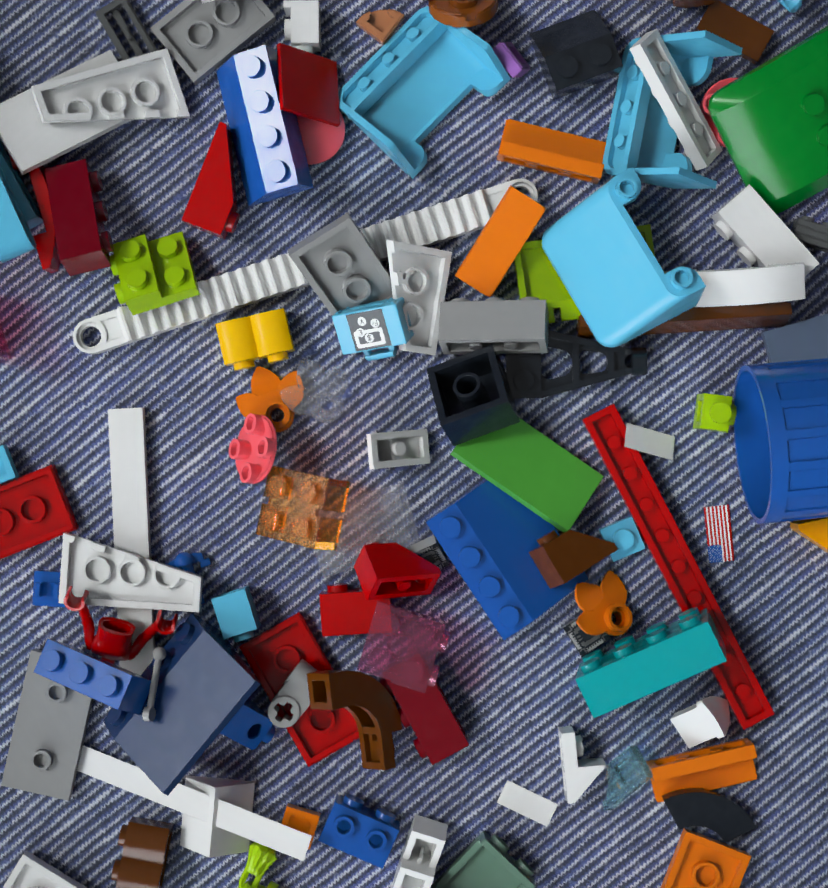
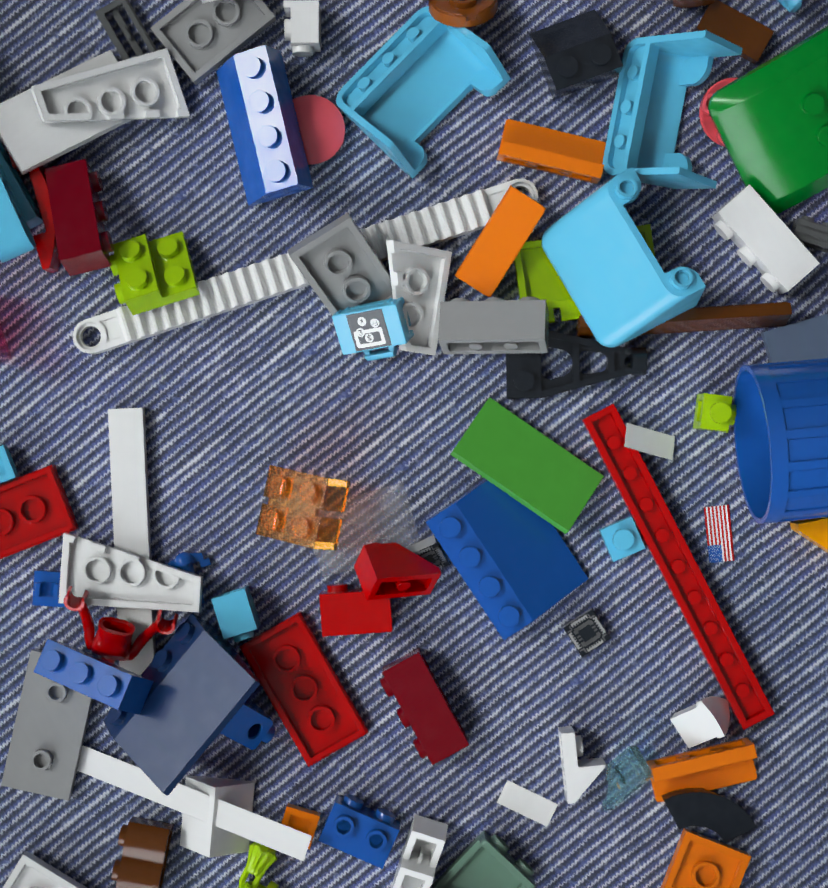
light grey hinge [142,647,166,722] -> none
red slope [181,122,240,240] -> none
yellow brick [215,308,295,371] -> none
coral dish [229,413,277,484] -> none
orange plate [236,366,304,432] -> none
light grey piece [268,659,318,728] -> none
red piece [277,43,340,127] -> none
clear plate [280,359,348,423] -> none
reddish brown arch [307,670,402,770] -> none
nougat tile [356,9,405,45] -> none
clear pink plate [357,601,450,693] -> none
white slope [366,429,430,469] -> none
black brick [426,344,520,446] -> none
medium lavender tile [493,42,530,78] -> none
reddish brown slope [529,530,618,589] -> none
orange plate [575,570,633,636] -> none
teal brick [575,607,727,718] -> none
white plate [629,28,723,171] -> none
white slope [664,263,806,307] -> none

